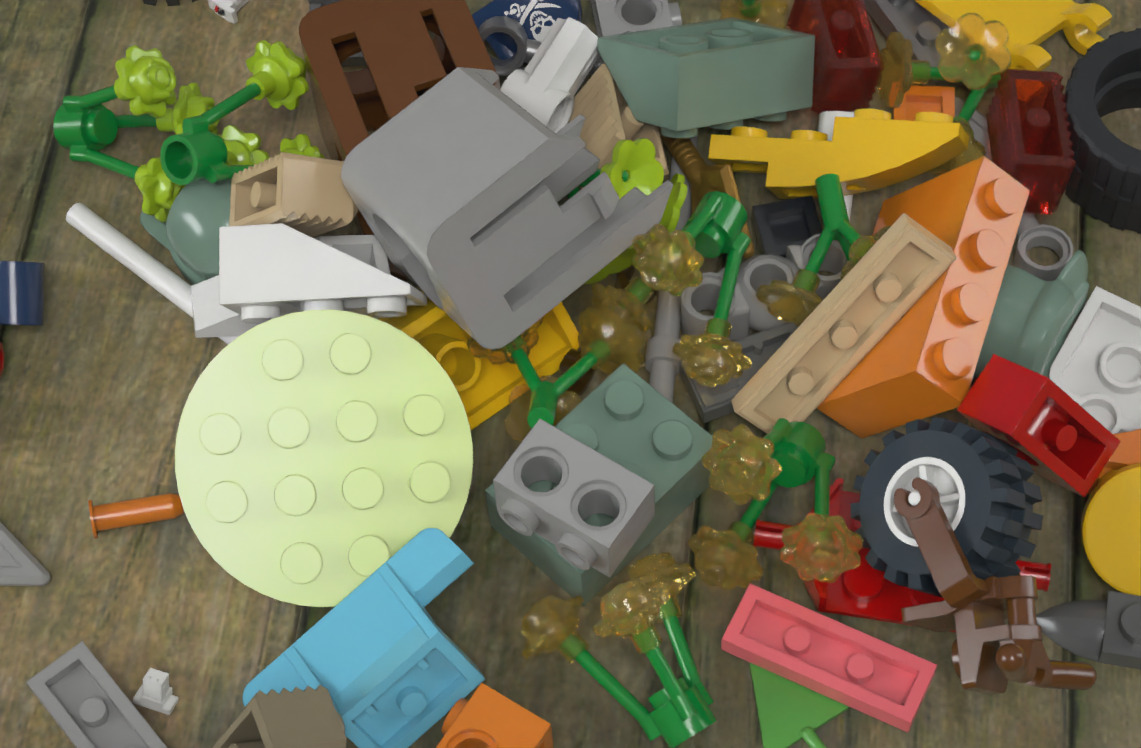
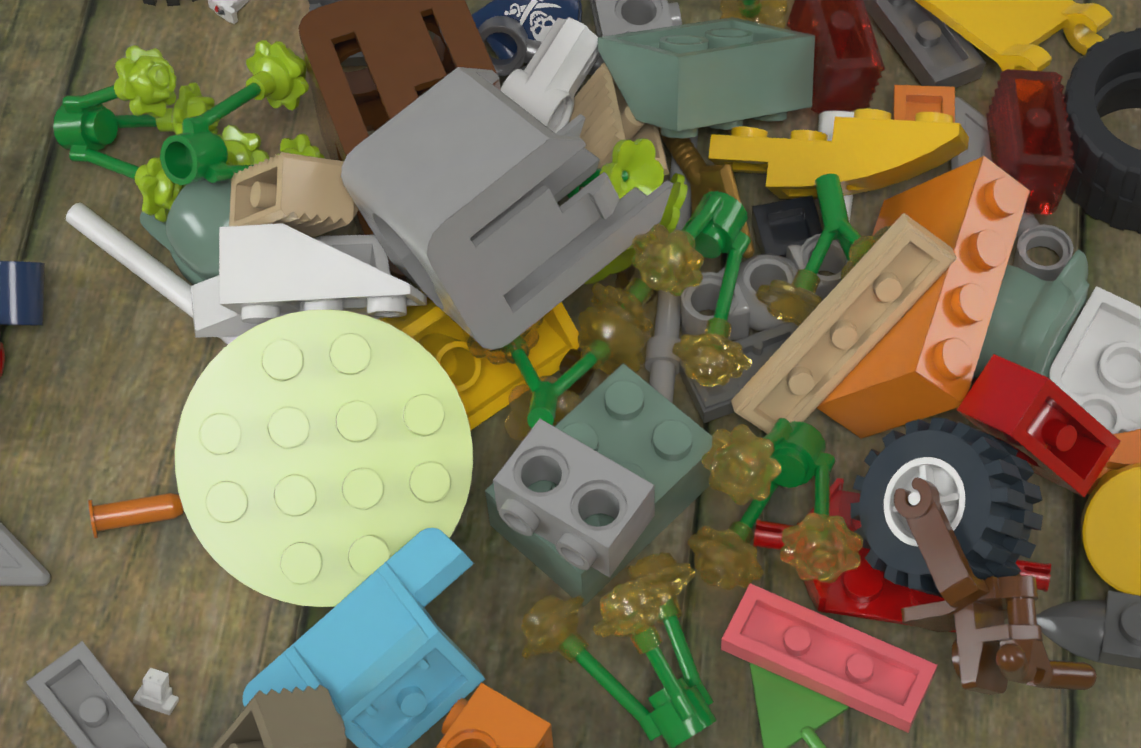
clear yellow plant [877,13,1012,174] -> none

